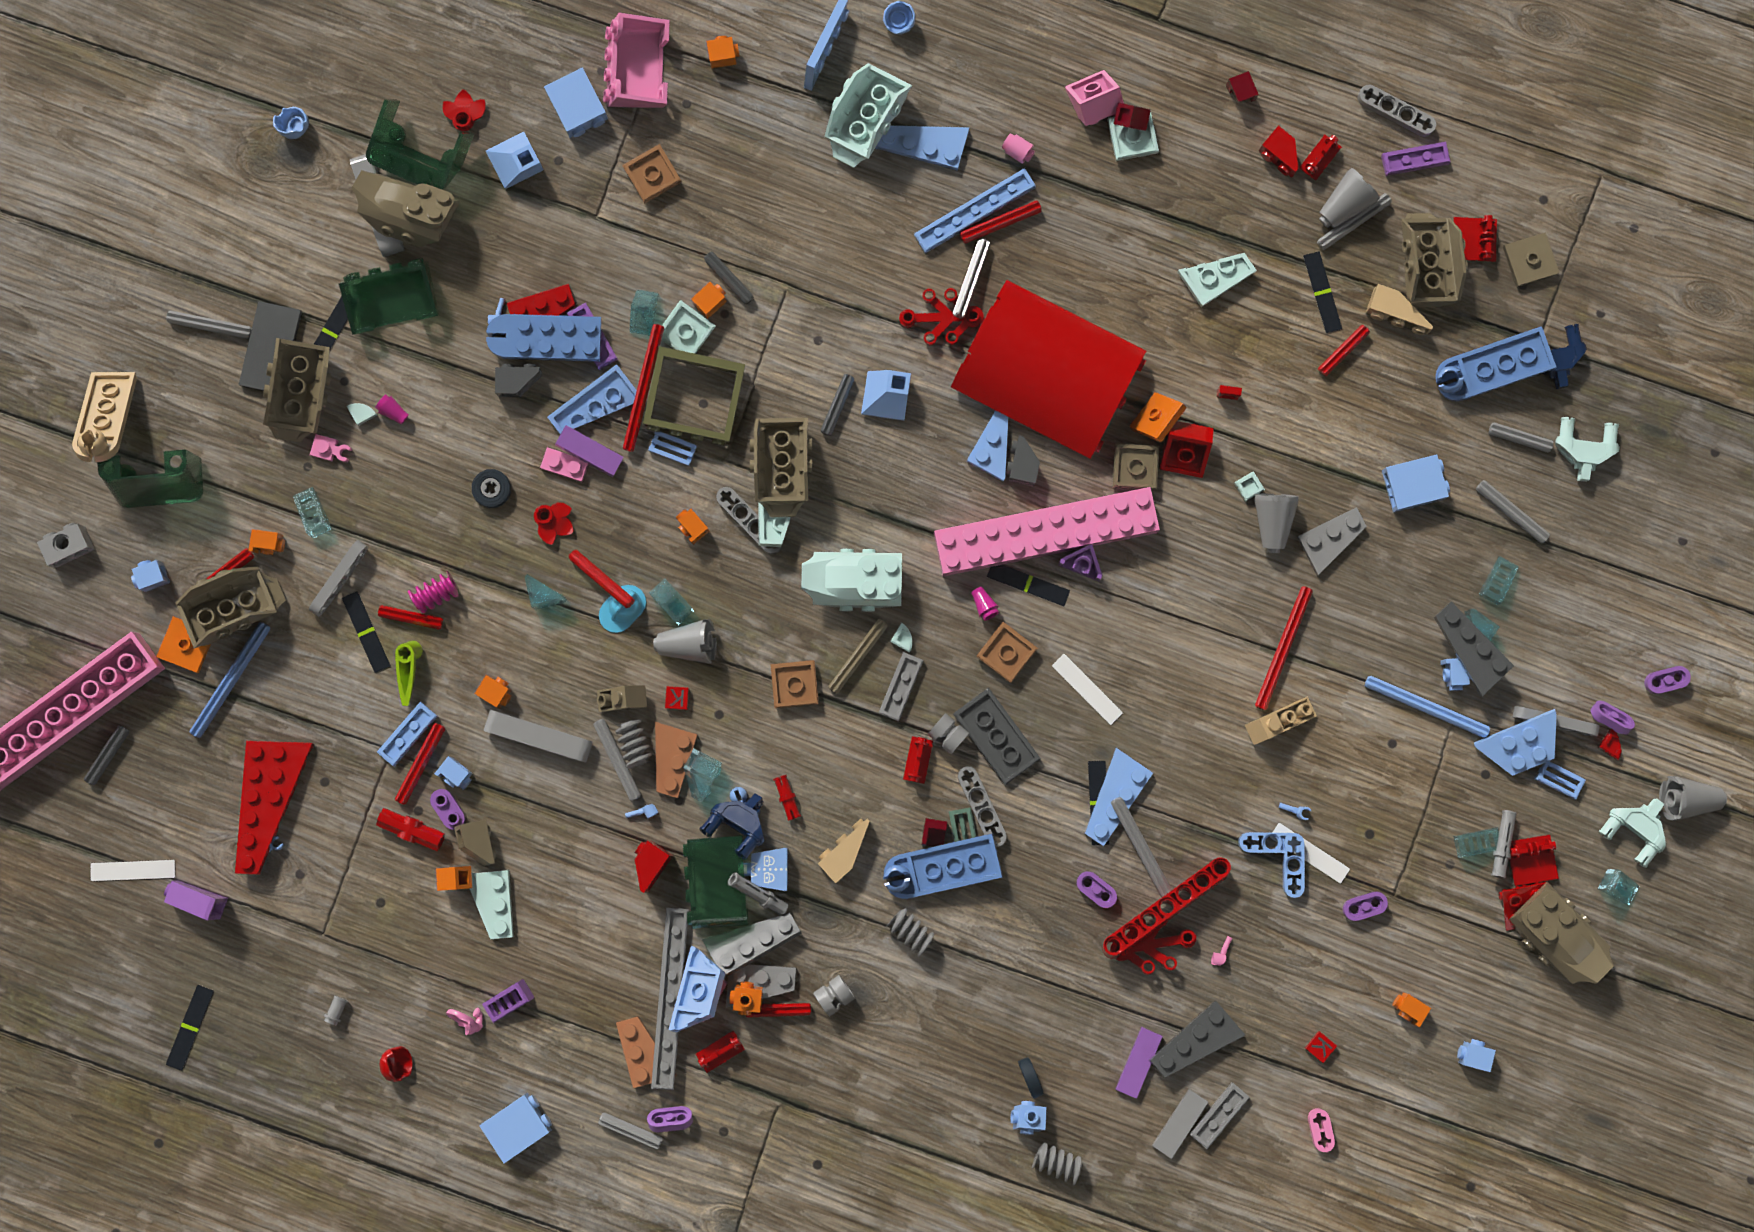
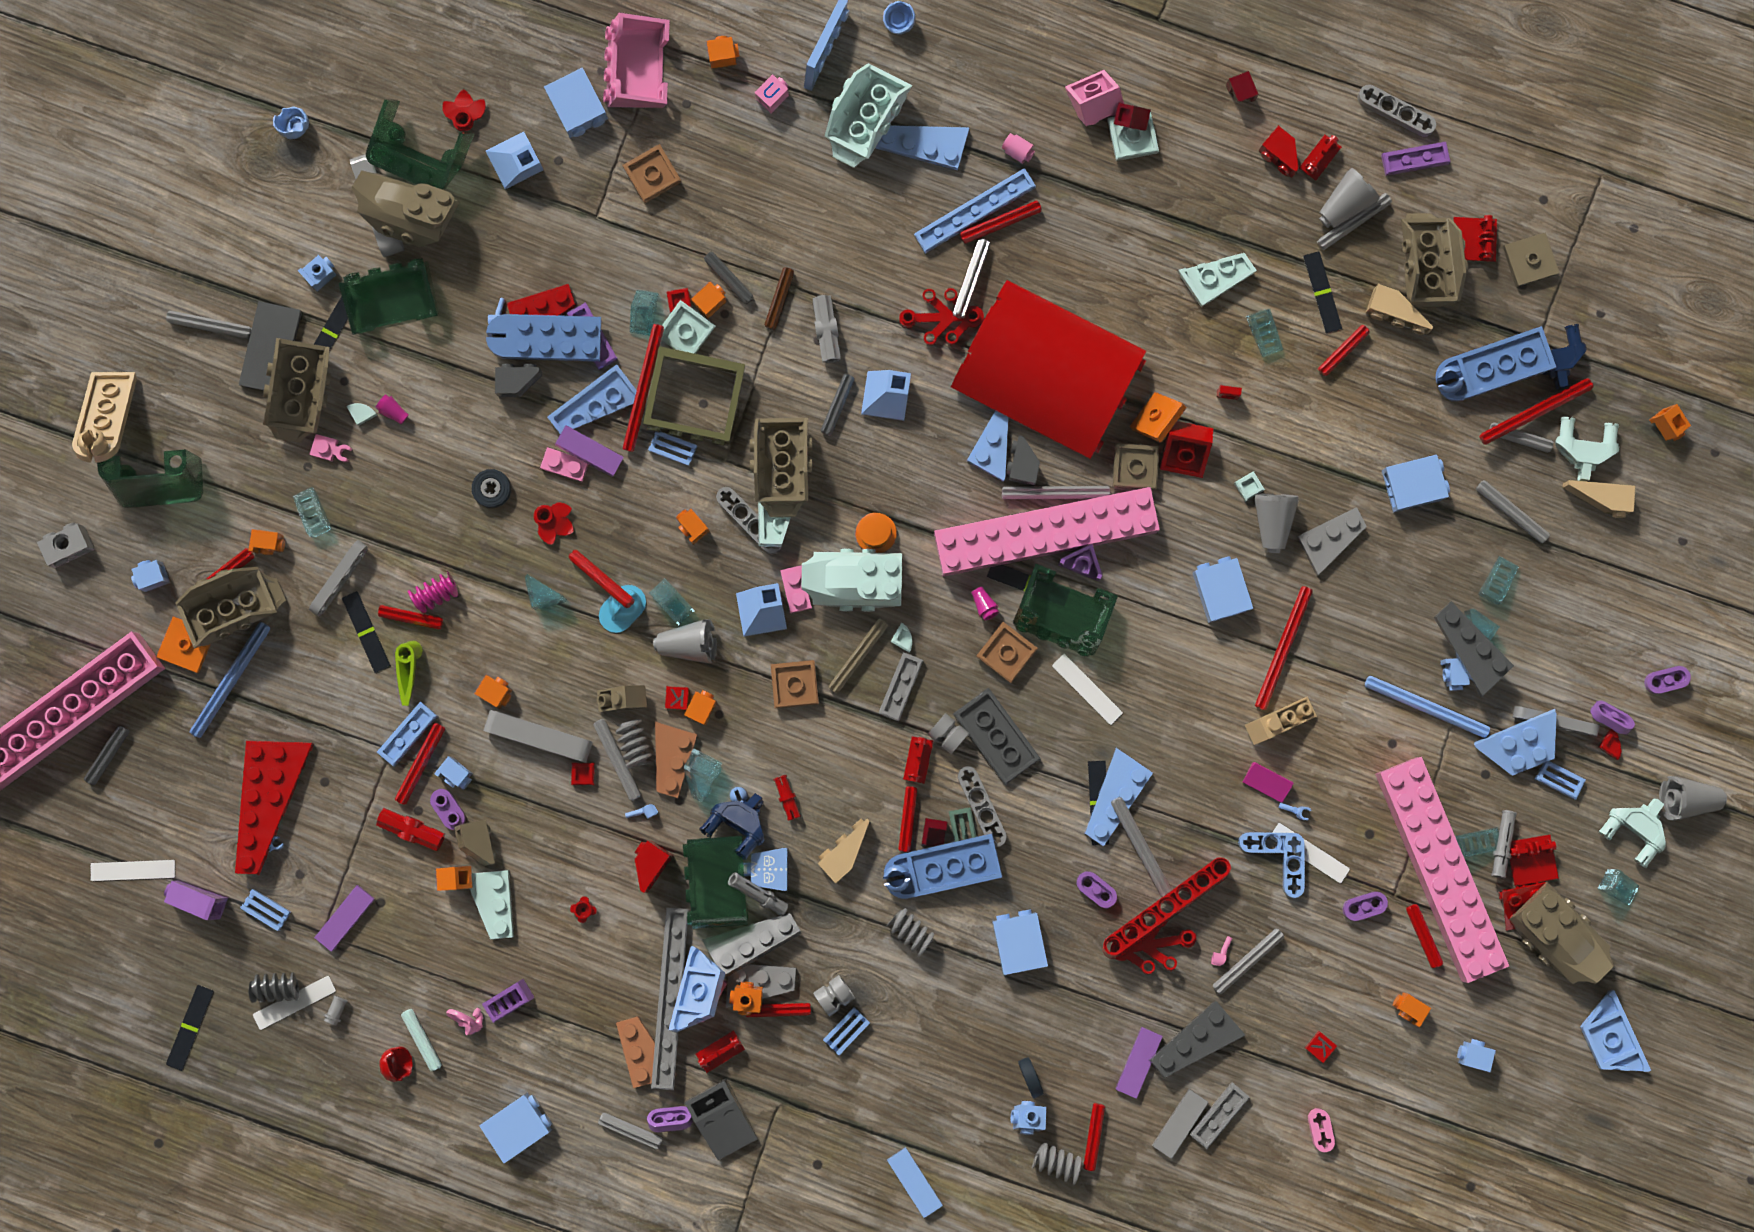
none -> light blue tile [240,889,291,931]
none -> dark grey piece [248,972,299,1003]
none -> white sticker [253,976,336,1030]
none -> light blue brick [298,255,337,291]
none -> medium lavender tile [314,885,375,952]
none -> light aqua axle [401,1009,442,1071]
none -> red plate [570,896,597,923]
none -> red tile [571,763,595,785]
none -> red tile [666,288,692,314]
none -> orange brick [684,690,717,726]
none -> dark grey slope [685,1079,758,1160]
none -> light blue slope [736,583,787,637]
none -> bright pink brick [755,74,789,114]
none -> reddish brown axle [764,267,794,330]
none -> bright pink plate [780,565,812,613]
none -> light grey piece [812,295,841,363]
none -> light blue tile [823,1007,870,1055]
none -> orange piece [856,513,897,553]
none -> light blue tile [887,1147,943,1218]
none -> red axle [898,786,917,852]
none -> light blue brick [992,909,1048,975]
none -> axle [1002,486,1110,499]
none -> clear green windscreen [1013,564,1118,657]
none -> red axle [1083,1103,1105,1171]
none -> light blue brick [1192,556,1253,623]
none -> light grey axle [1213,929,1285,994]
none -> dark pink slope [1242,762,1294,803]
none -> clear light blue slope [1246,309,1283,357]
none -> bright pink brick [1375,757,1509,983]
none -> red axle [1406,904,1443,968]
none -> red axle [1479,378,1594,445]
none -> tan slope [1563,480,1635,518]
none -> light blue wing [1580,990,1651,1072]
none -> orange brick [1649,404,1691,441]

